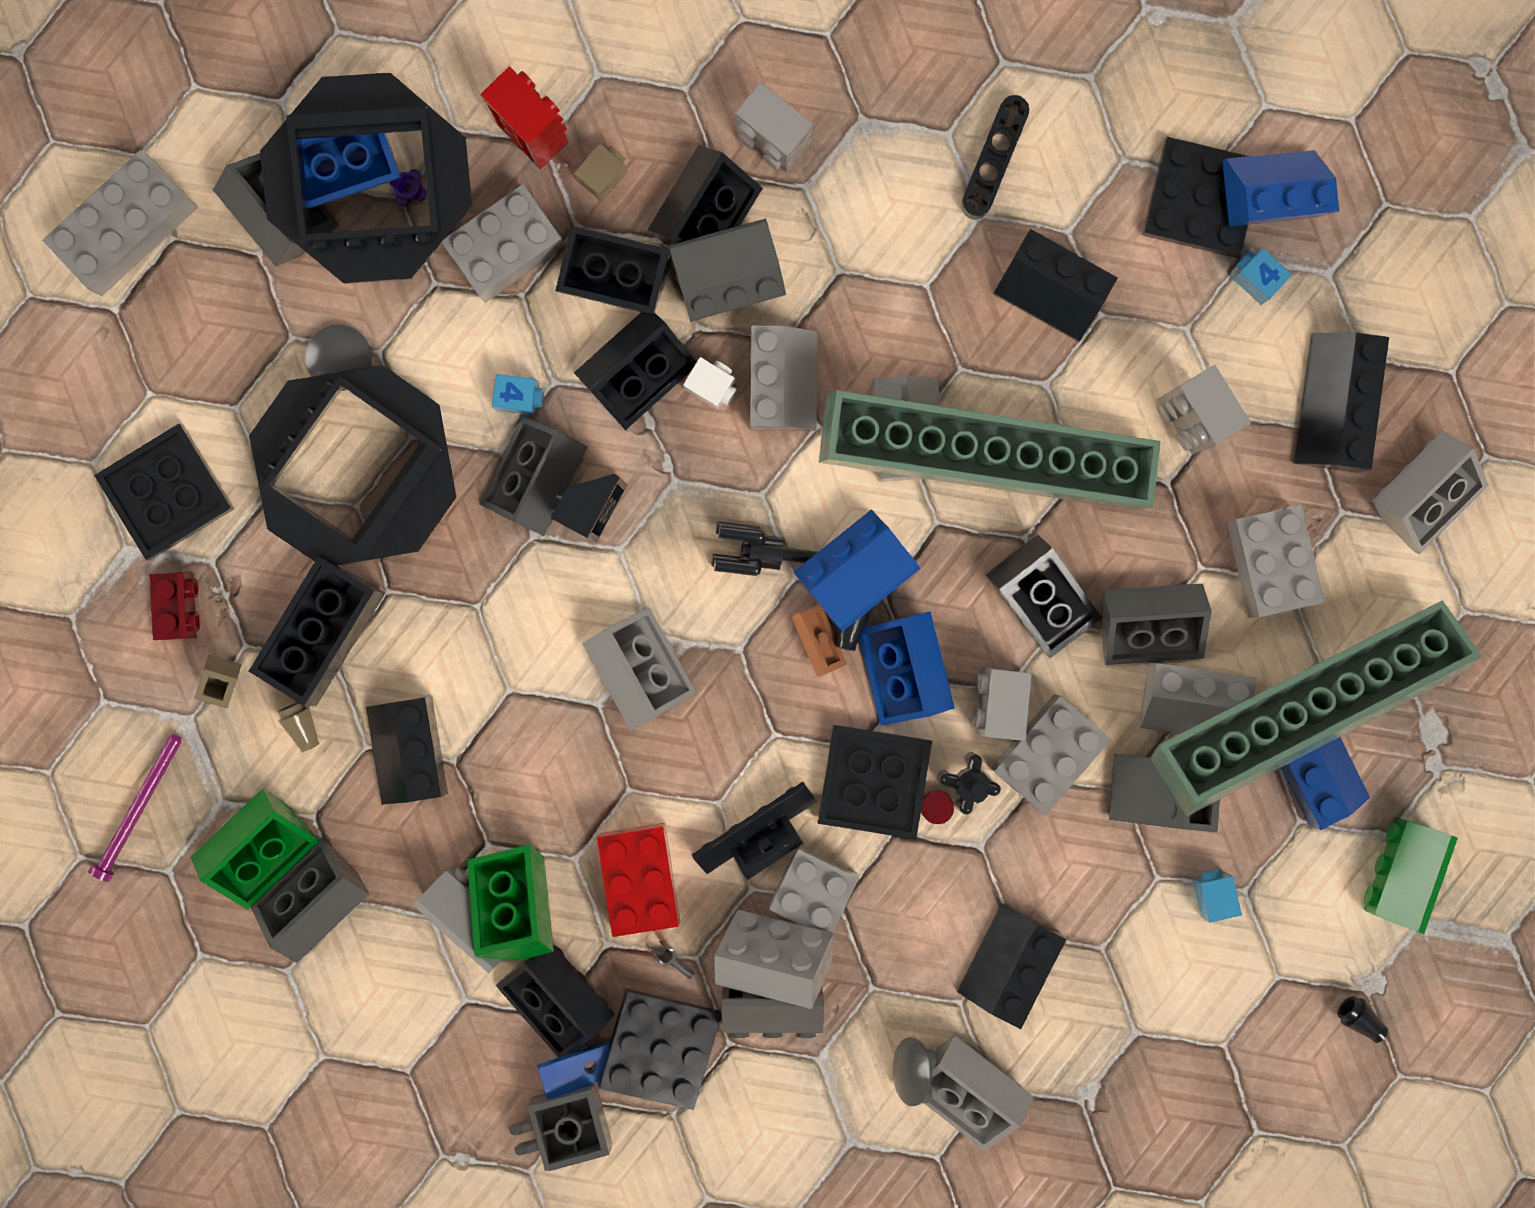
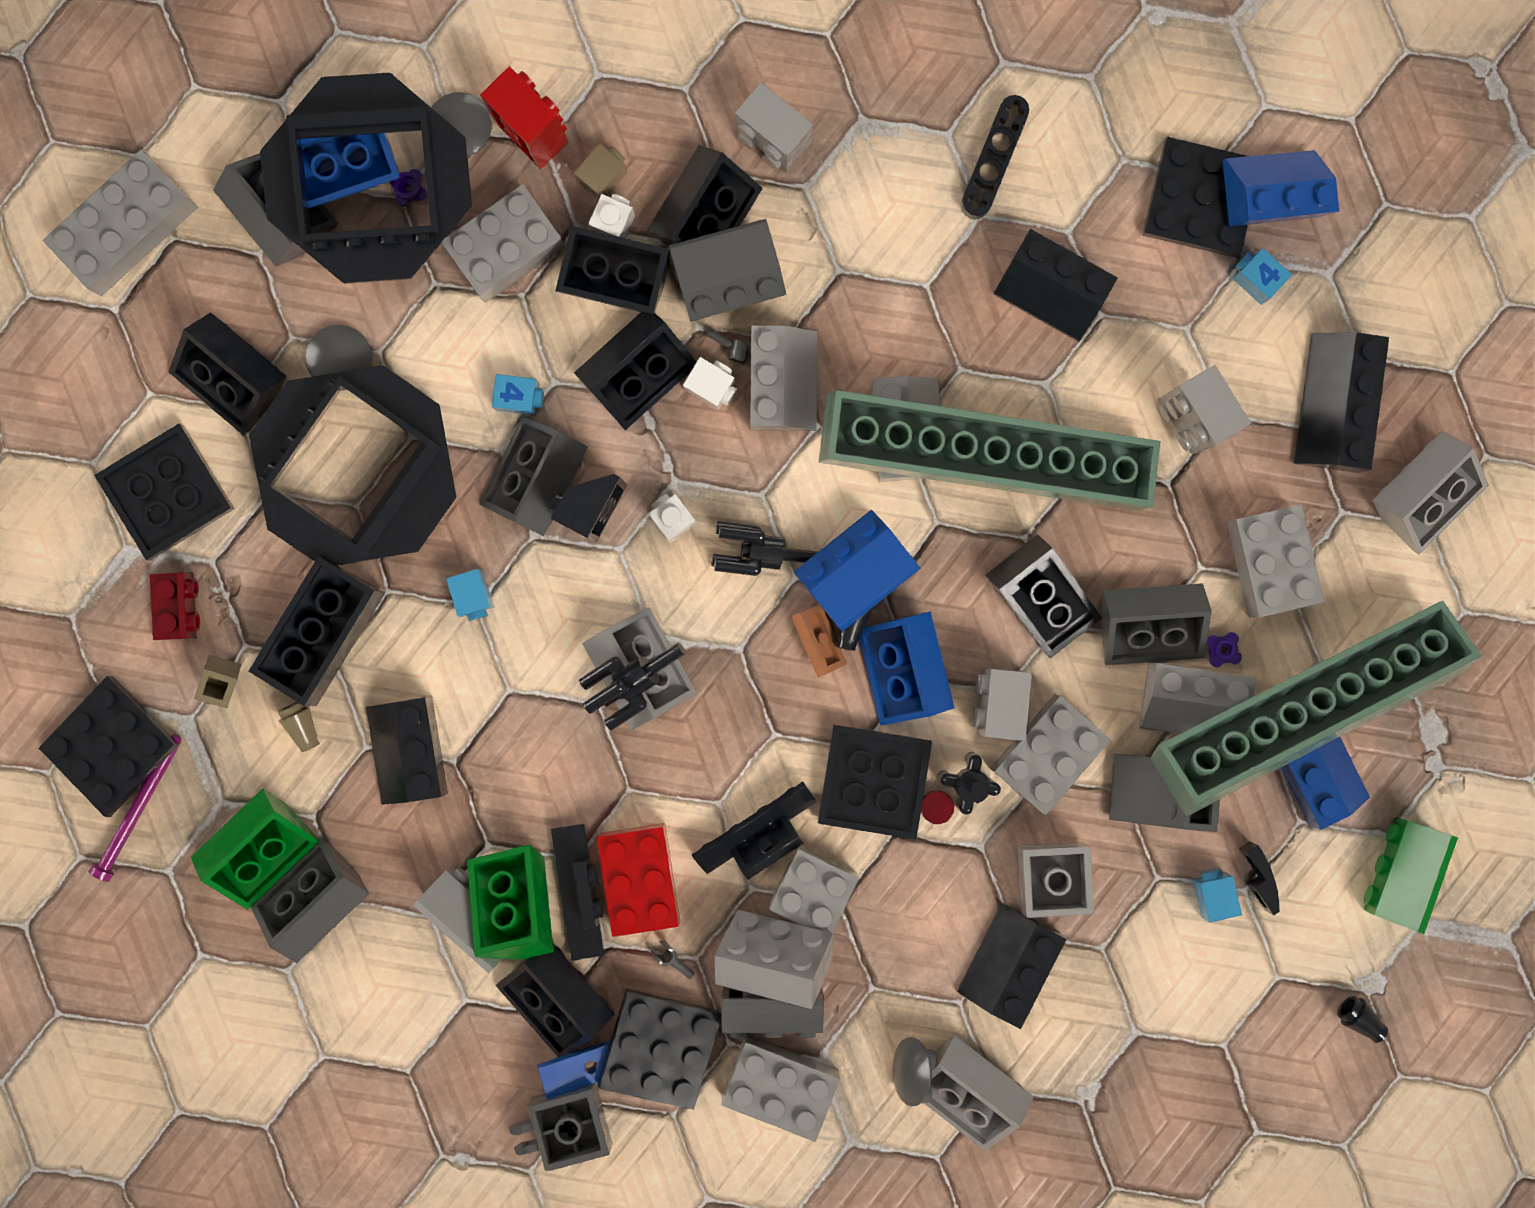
none -> black plate [38,676,179,817]
none -> black slope [168,312,287,436]
none -> dark grey dish [431,92,493,158]
none -> dark azure brick [446,569,494,621]
none -> black bracket [551,823,605,961]
none -> black plant [579,643,686,731]
none -> white brick [588,194,635,238]
none -> white brick [649,494,697,543]
none -> dark grey hand [707,328,749,364]
none -> light grey brick [721,1035,840,1142]
none -> light grey brick [1017,842,1094,918]
none -> dark purple plate [1206,632,1242,667]
none -> black slope [1239,841,1280,915]

